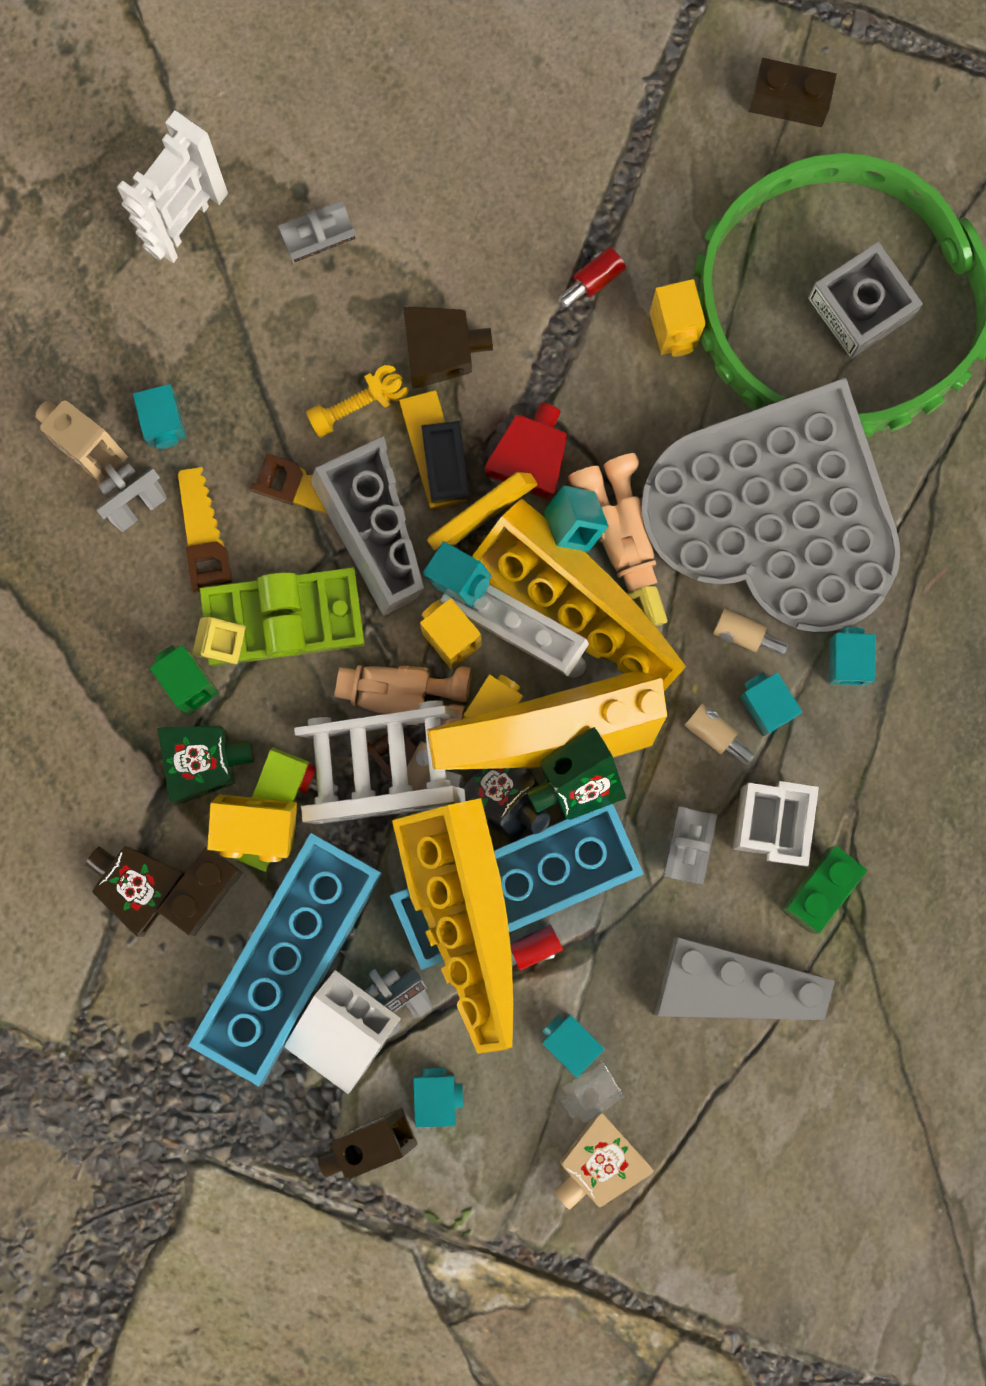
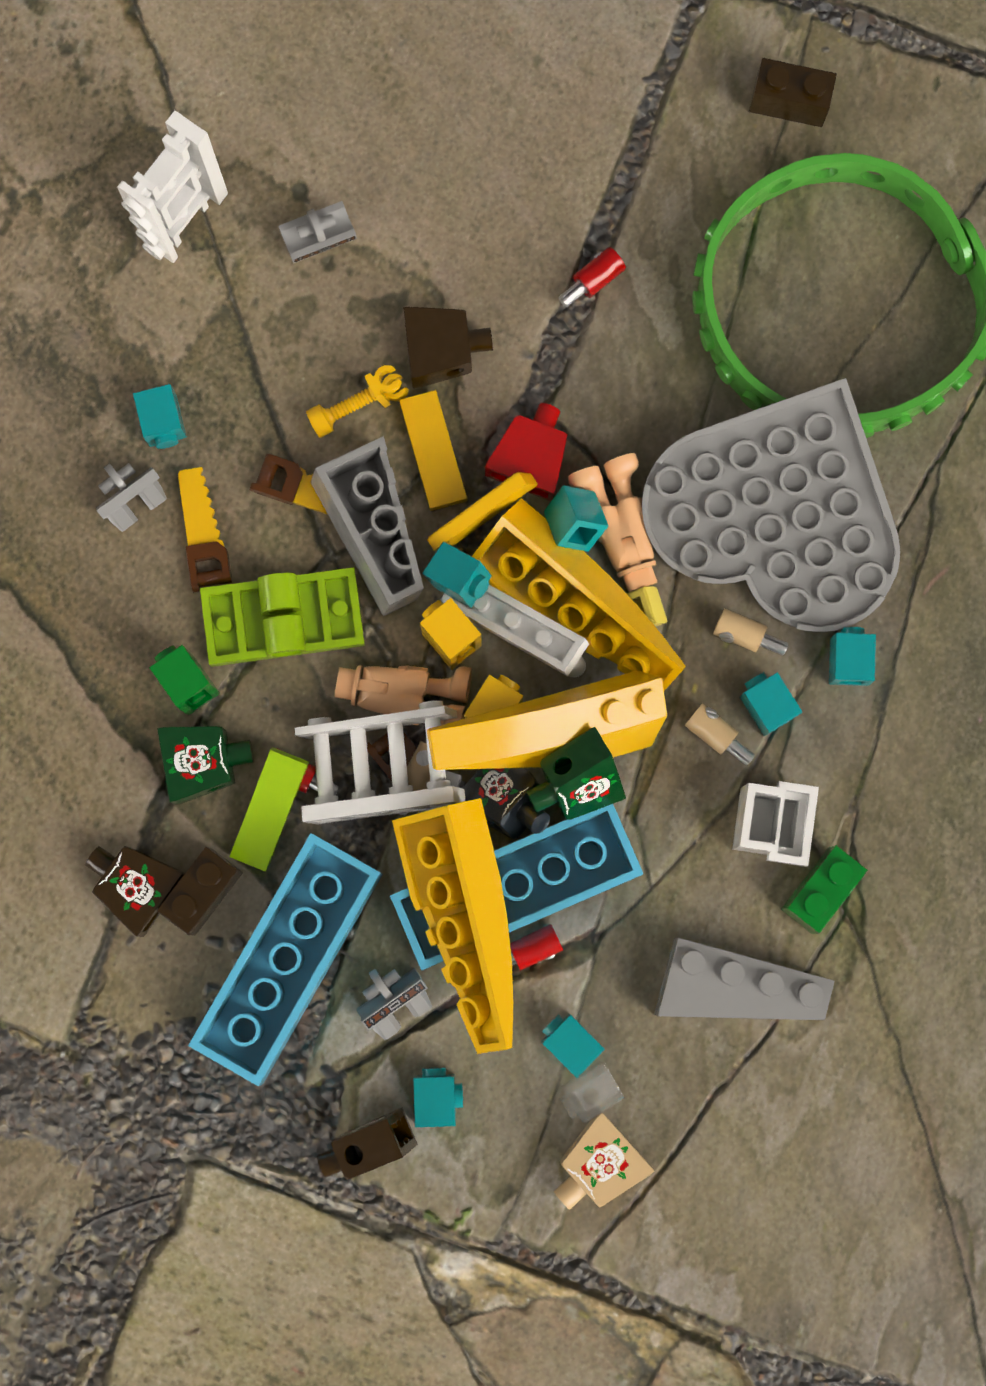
tan torso [35,400,128,483] -> none
light yellow slope [192,617,246,665] -> none
yellow brick [207,794,297,862] -> none
white brick [284,970,401,1094] -> none
black tile [421,421,470,504] -> none
yellow brick [650,279,706,357] -> none
light grey hips [663,806,718,885] -> none
light grey brick [808,242,923,359] -> none

